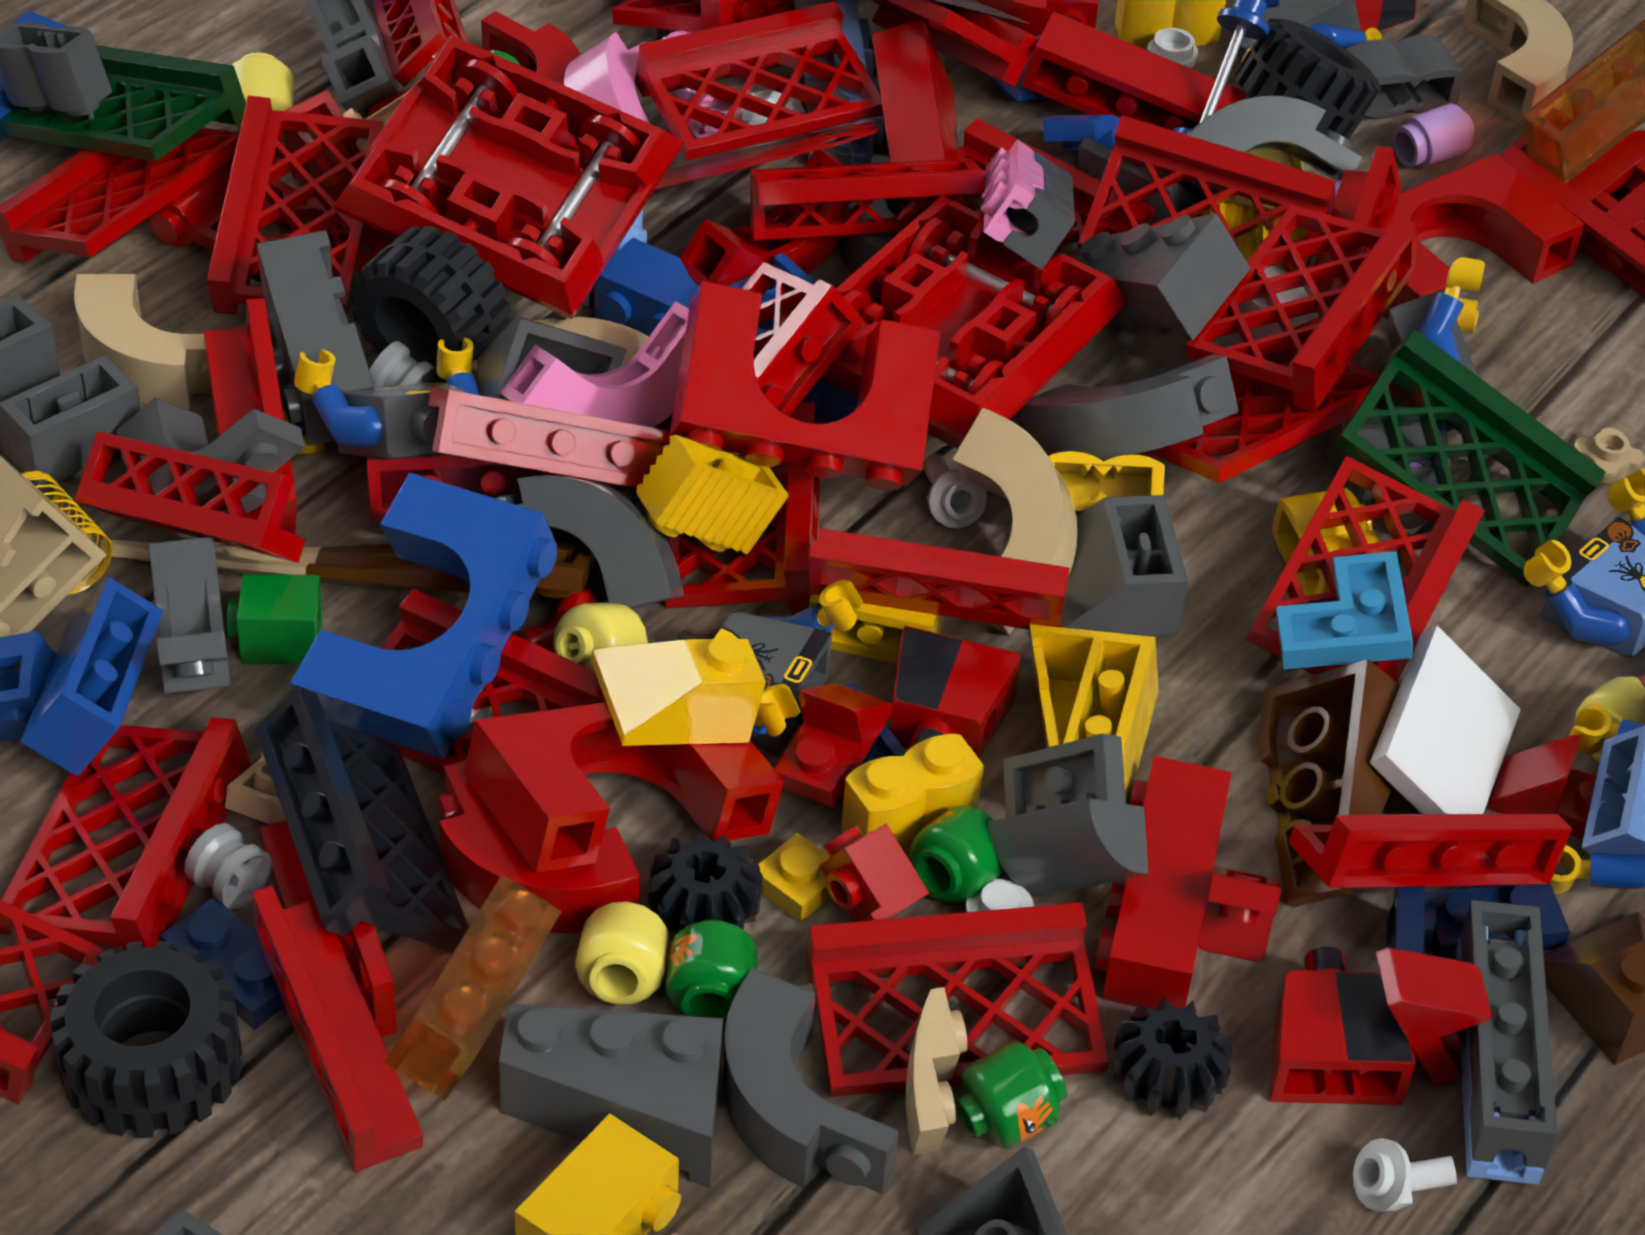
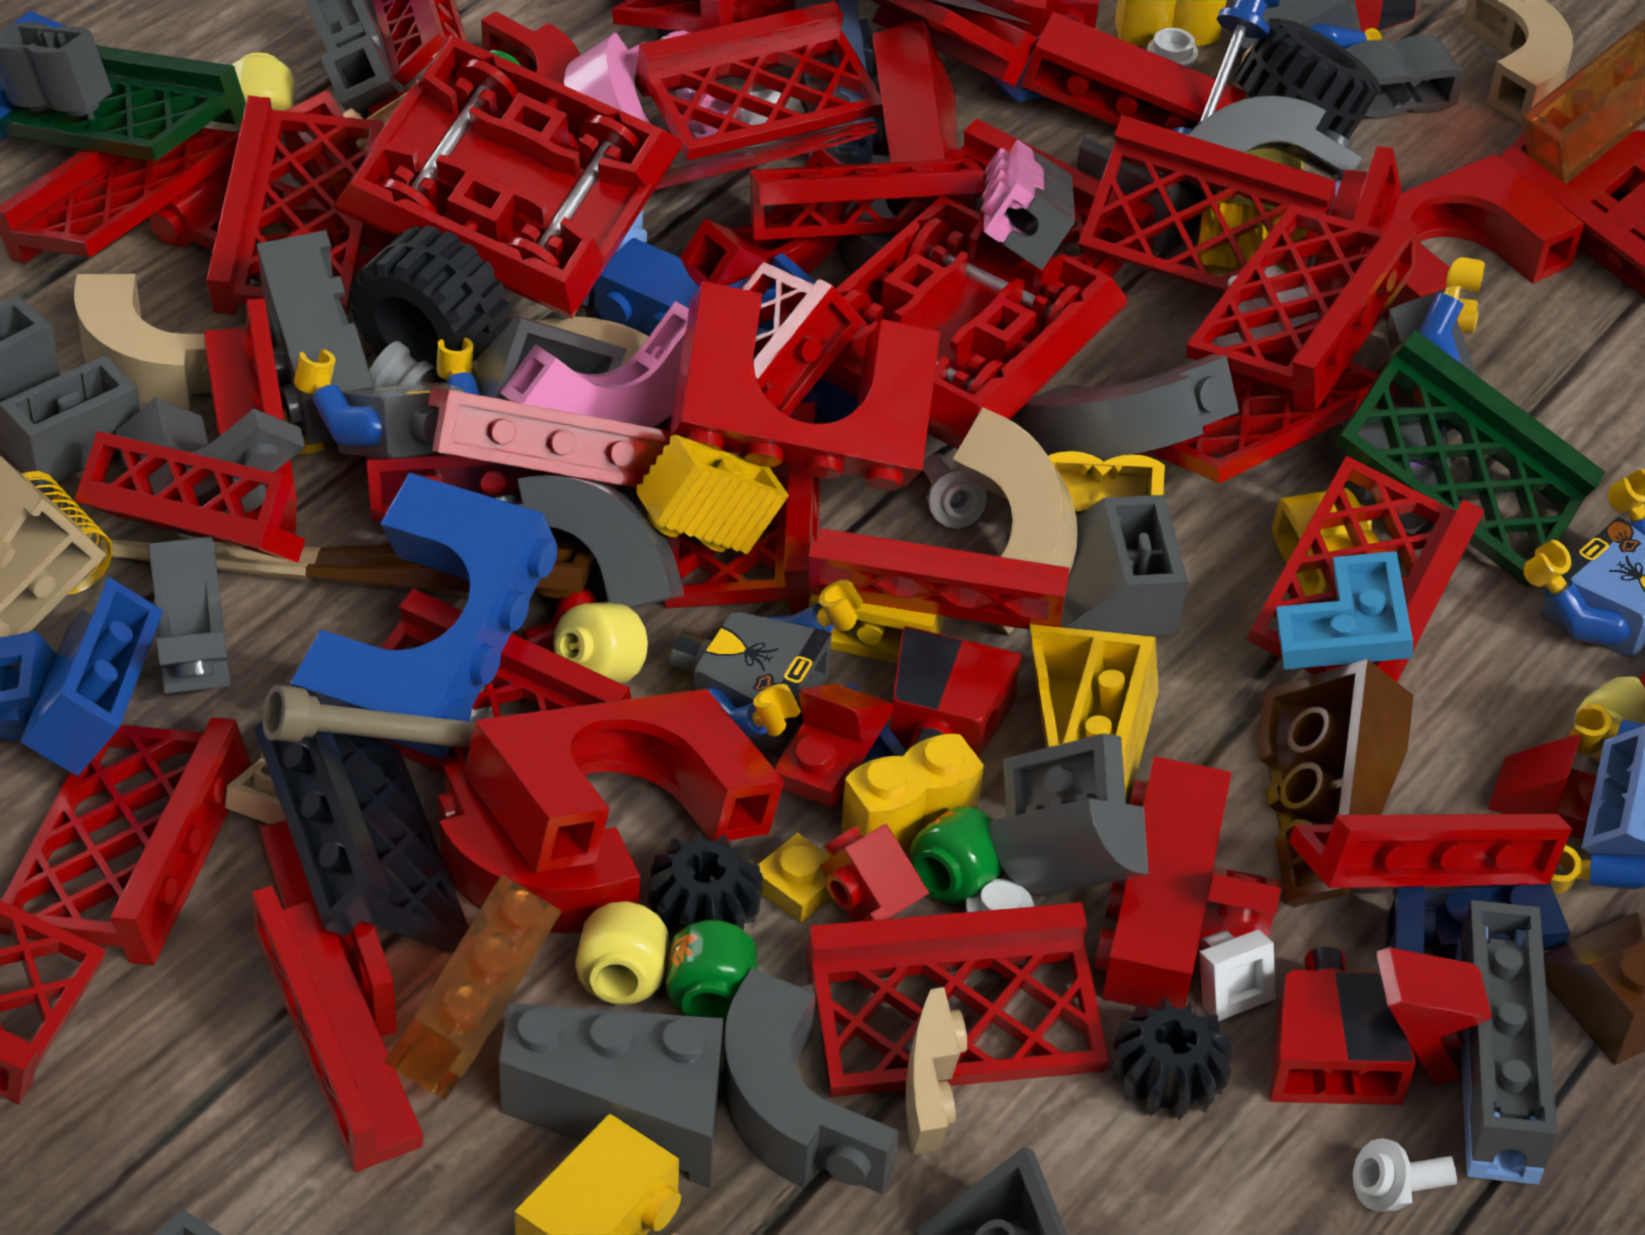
black tyre [50,941,242,1138] -> none
dark blue plate [160,896,285,1030] -> none
light grey wheel [184,823,273,910] -> none
green brick [227,574,324,665] -> none
yellow slope [591,637,766,746] -> none
green head [955,1041,1067,1149] -> none
blue slope [1043,115,1120,150] -> none
dark grey wedge [1077,213,1251,341] -> none
white tile [1370,626,1521,814] -> none
lavender brick [1392,103,1474,169] -> none
tan plate [1574,428,1645,484] -> none
none -> dark tan piece [263,685,475,748]
none -> white tile [1199,929,1276,1021]

